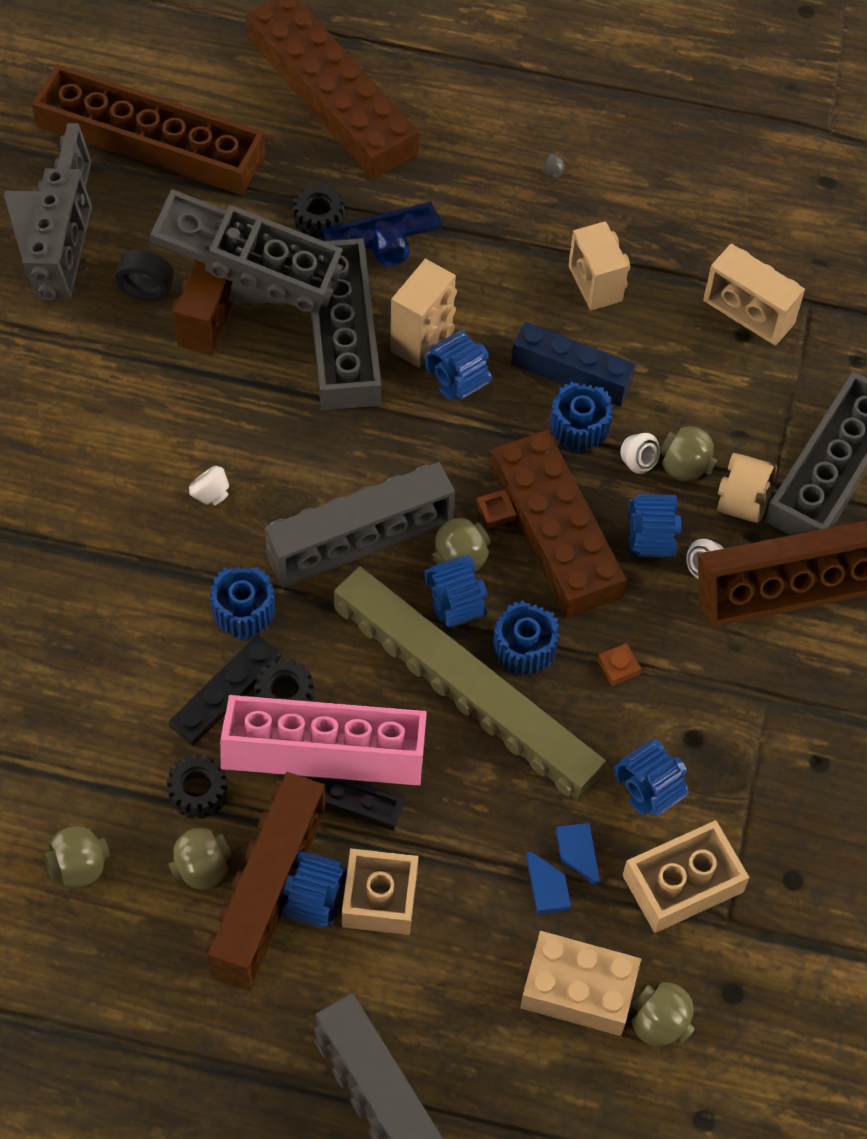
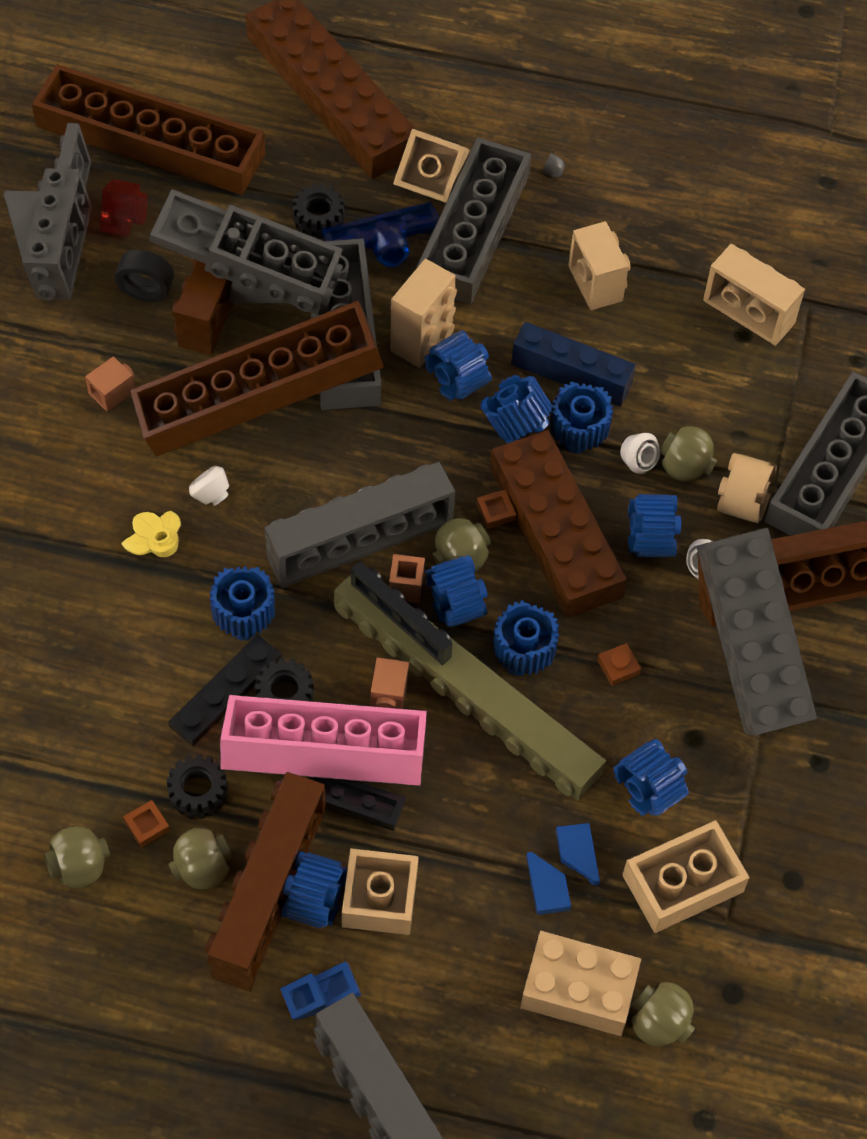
none -> nougat brick [85,356,135,412]
none -> clear red brick [100,179,148,236]
none -> light yellow plate [122,511,181,558]
none -> dark orange plate [123,800,170,848]
none -> reddish brown brick [130,301,384,457]
none -> blue slope [280,961,362,1021]
none -> black plate [351,561,453,666]
none -> nougat brick [370,657,409,709]
none -> nougat brick [389,554,425,604]
none -> tan brick [393,129,471,203]
none -> dark grey brick [417,137,531,305]
none -> blue brick [481,375,552,444]
none -> dark grey brick [696,528,817,736]

